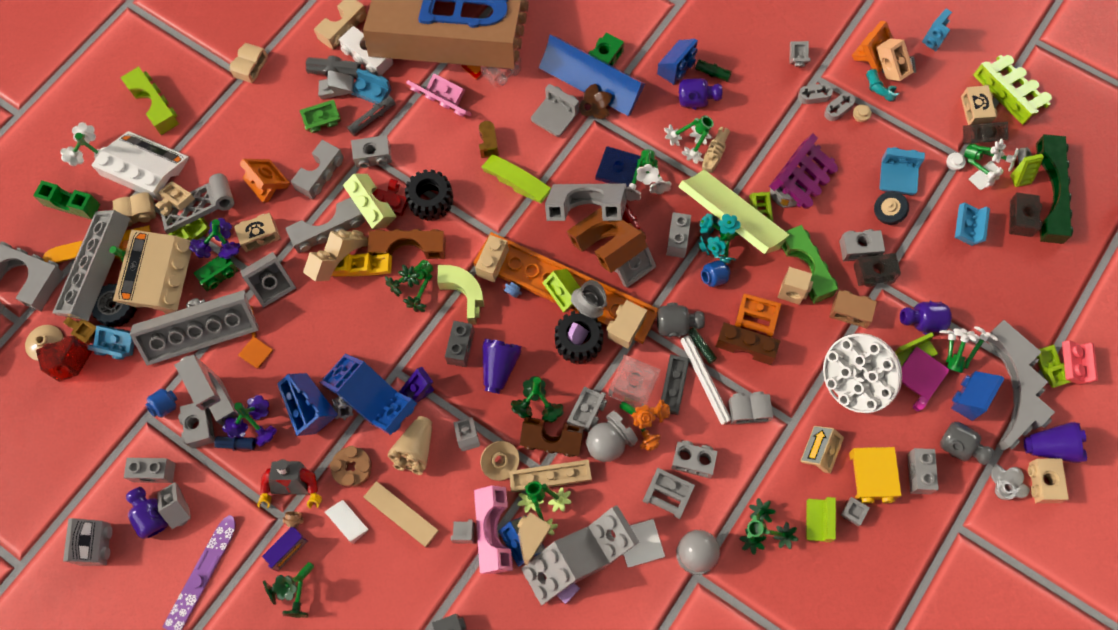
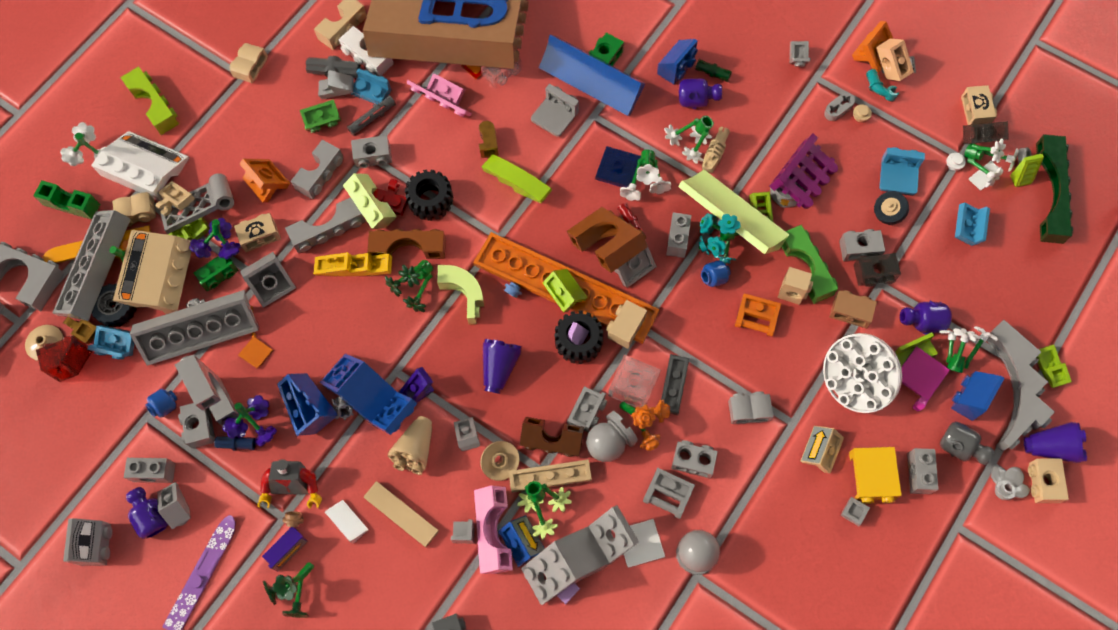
tan arch [303,230,368,281] -> none
medium nougat plate [330,446,372,487] -> none
dark grey brick [445,321,475,367] -> none
tan brick [475,235,509,283] -> none
dark green plant [510,376,564,422] -> none
tan slope [517,512,551,565] -> none
light grey arch [545,184,627,221] -> none
light grey hat [571,280,607,319] -> none
reddish brown plate [579,84,612,119] -> none
dark grey piece [657,303,705,338] -> none
white axle [681,335,731,424] -> none
clear green piece [687,328,717,364] -> none
reddish brown arch [715,322,780,365] -> none
dark green plant [739,498,798,555] -> none
light grey beam [798,84,833,104] -> none
lime panel [806,497,836,542] -> none
dark azure bracket [922,8,952,51] -> none
lime fence [973,55,1052,125] -> none
clear smoke brick [1009,193,1042,237] -> none
coral bracket [1062,340,1098,385] -> none

